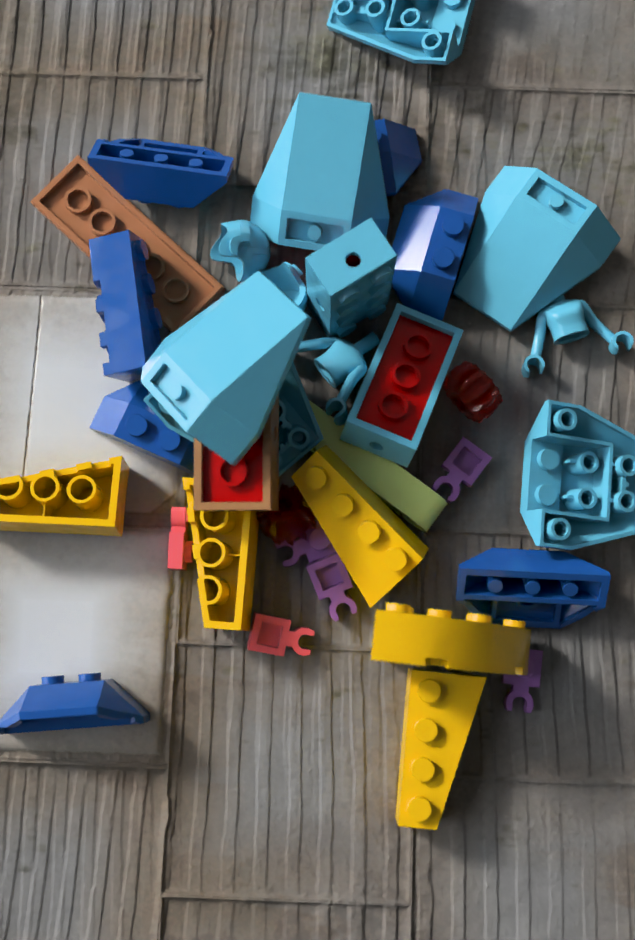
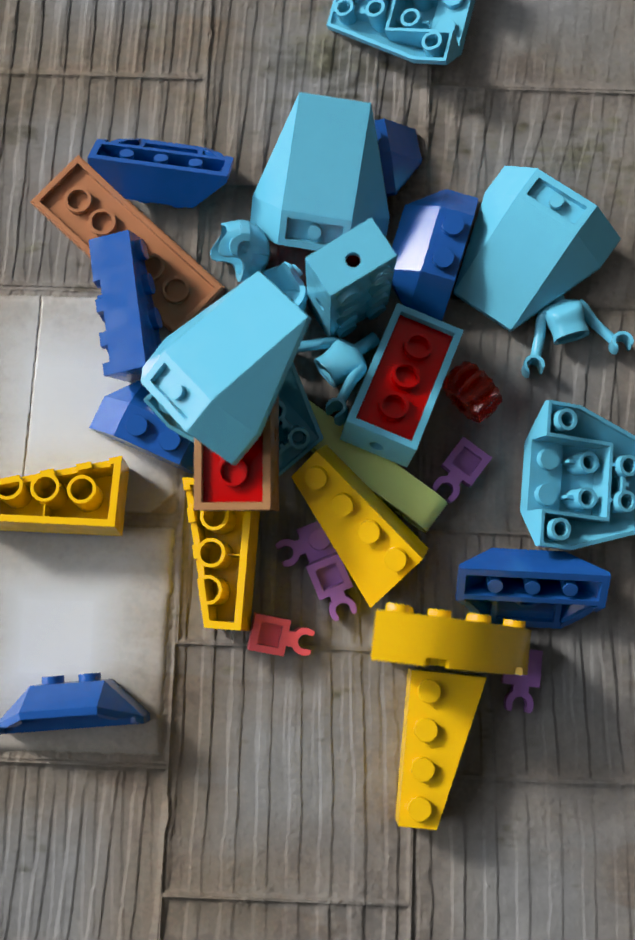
coral plate [167,507,194,571] -> none
clear red gear [256,483,316,546] -> none

